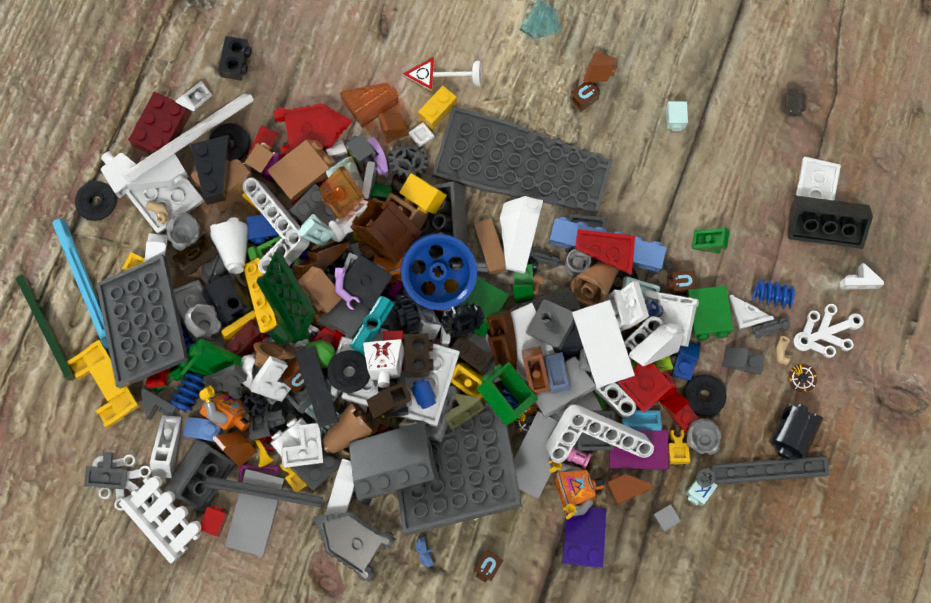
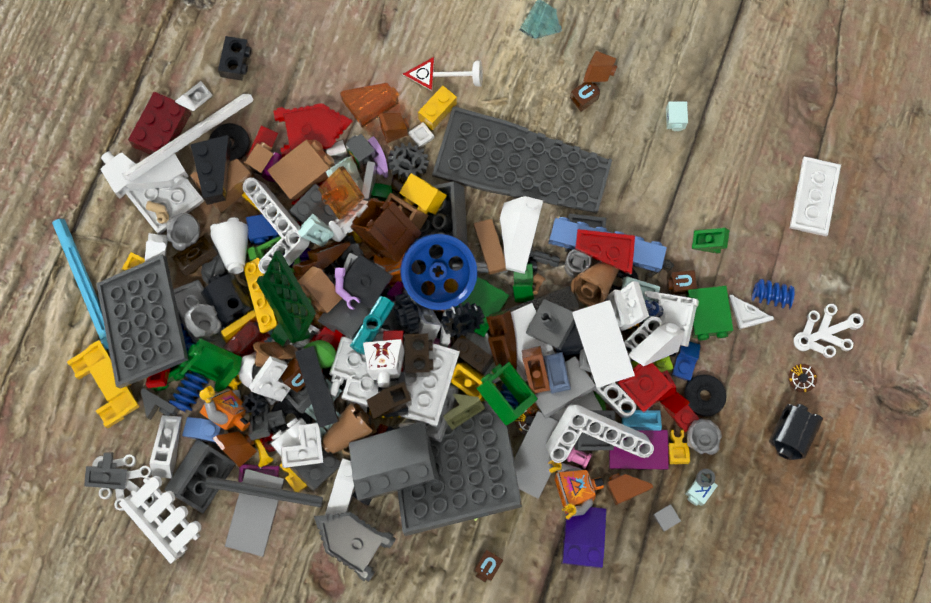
dark green tile [16,275,76,380] -> none
black wheel [75,181,116,221] -> none
red brick [200,505,228,537] -> none
dark grey hinge [203,364,247,400] -> none
black wheel [327,350,370,393] -> none
blue brick [411,378,436,410] -> none
medium blue piece [416,537,435,567] -> none
dark grey tile [709,456,829,485] -> none
dark grey slope [722,347,765,375] -> none
dark grey axle [752,318,790,338] -> none
tan arm [776,336,791,365] -> none
clear smoke head [781,89,807,116] -> none
pearl dark grey slope [788,195,873,249] -> none
white slope [840,263,884,290] -> none

